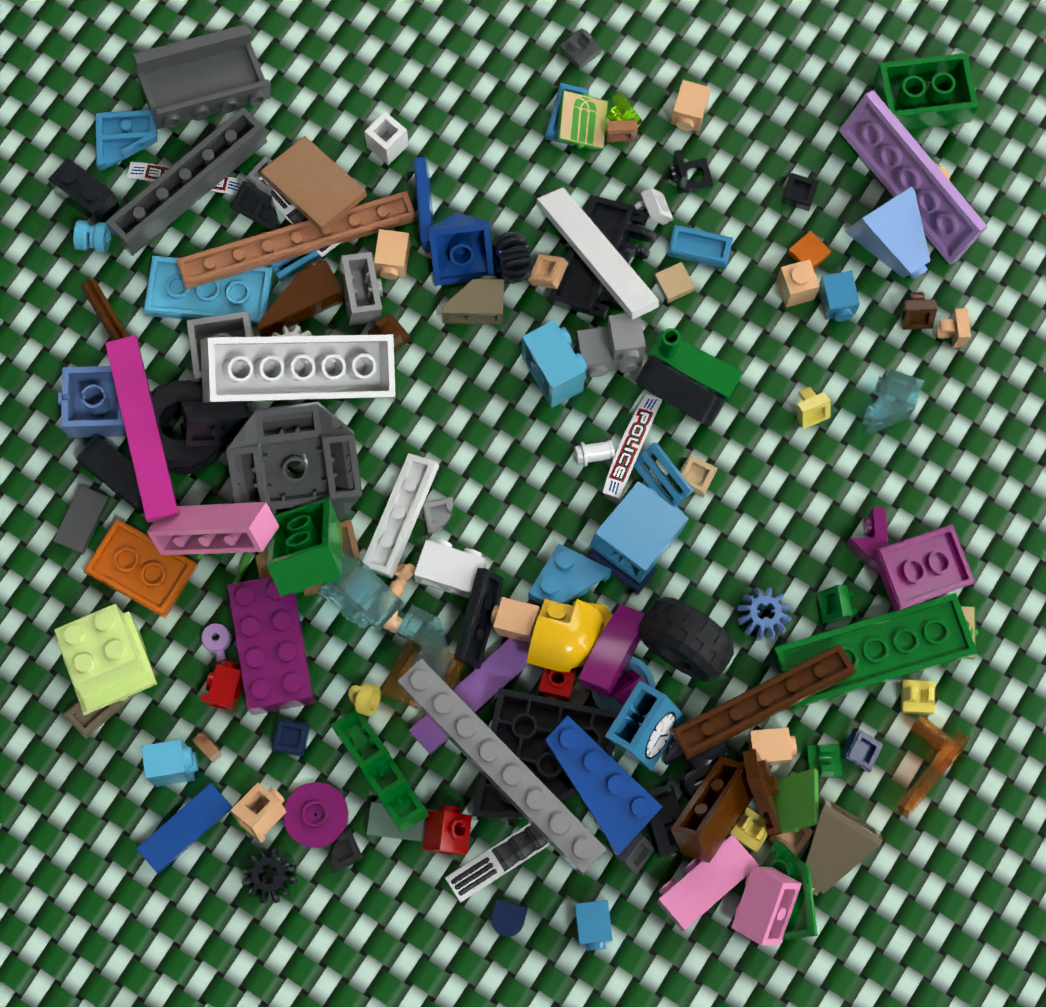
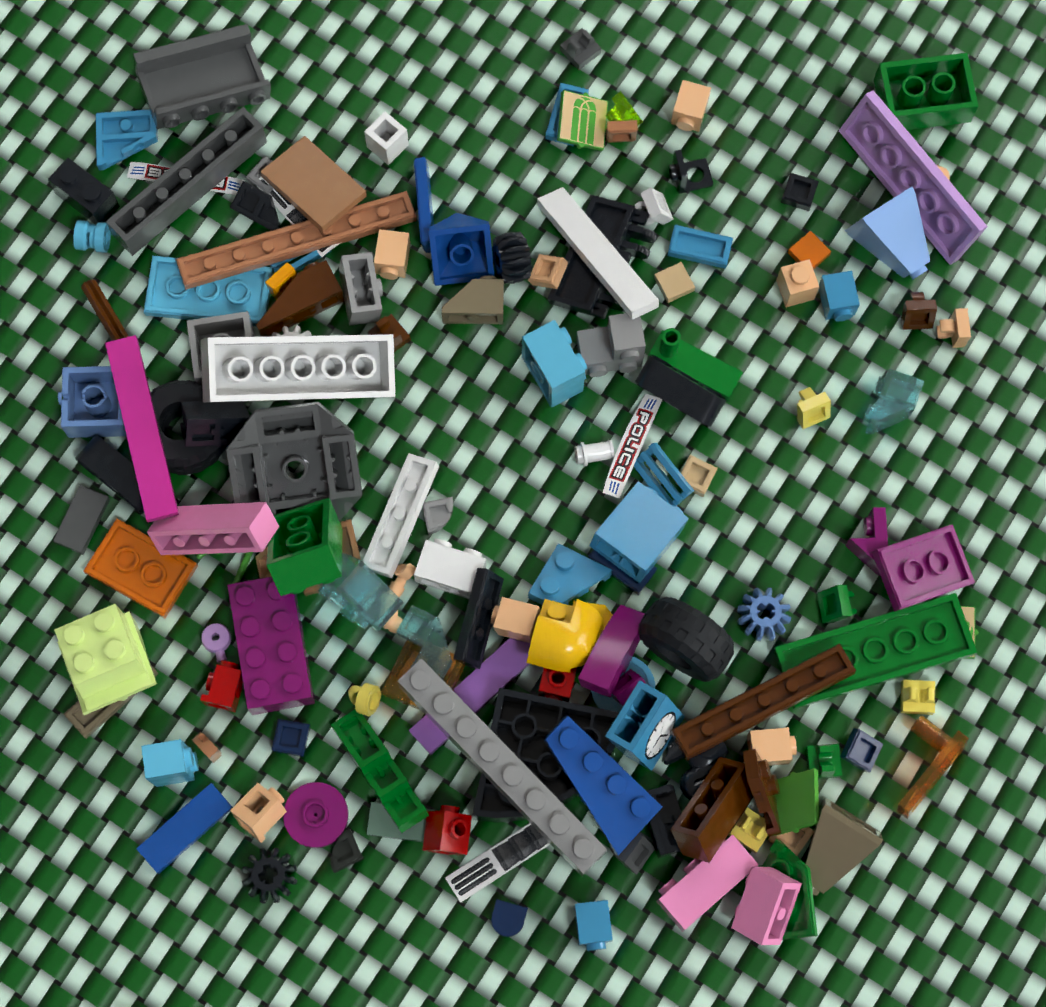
none -> light orange tile [265,262,297,300]

